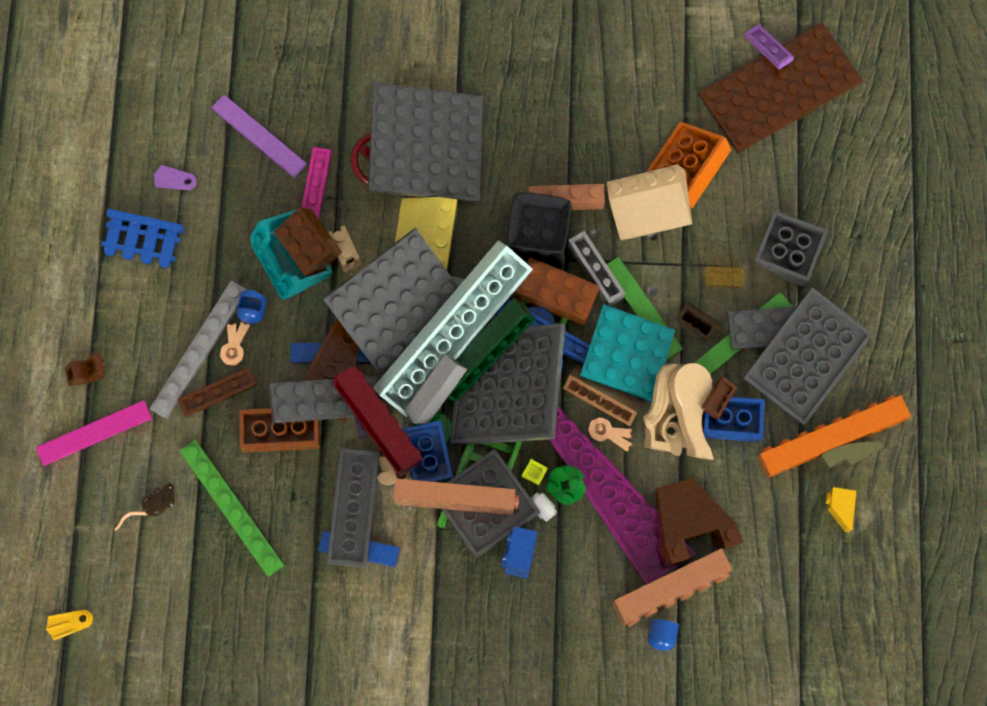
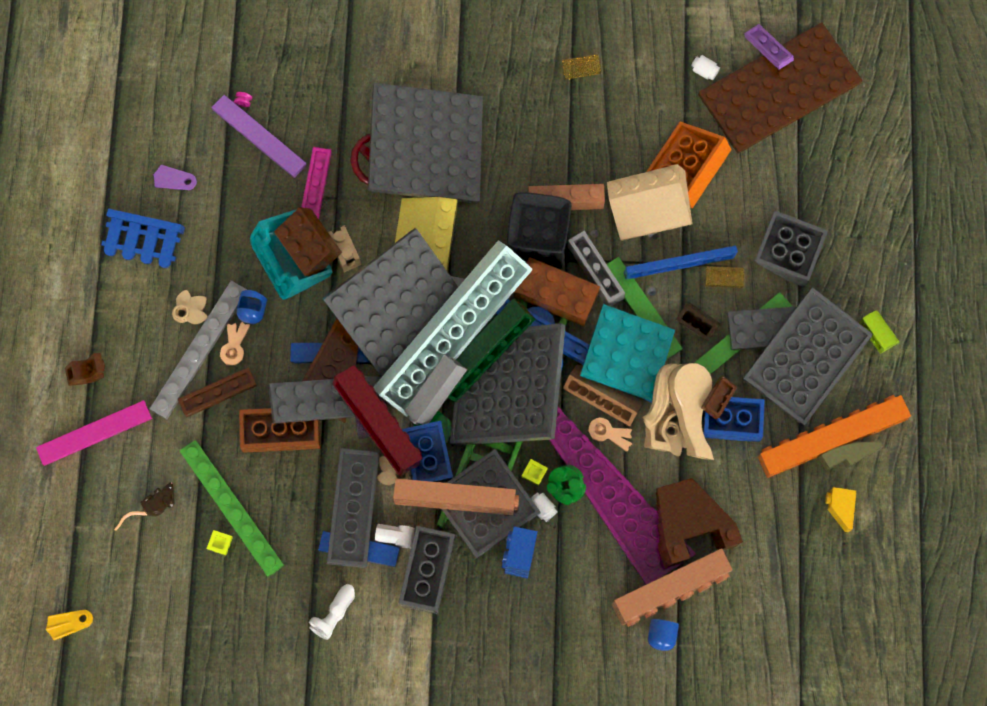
none -> tan plate [172,290,208,324]
none -> neon yellow plate [207,530,233,556]
none -> dark pink bush [234,92,252,107]
none -> white piece [309,584,355,640]
none -> white piece [375,524,416,549]
none -> dark grey brick [399,526,456,614]
none -> clear yellow plate [562,54,601,79]
none -> blue tile [624,246,738,280]
none -> white brick [691,55,720,80]
none -> lime brick [859,310,899,354]

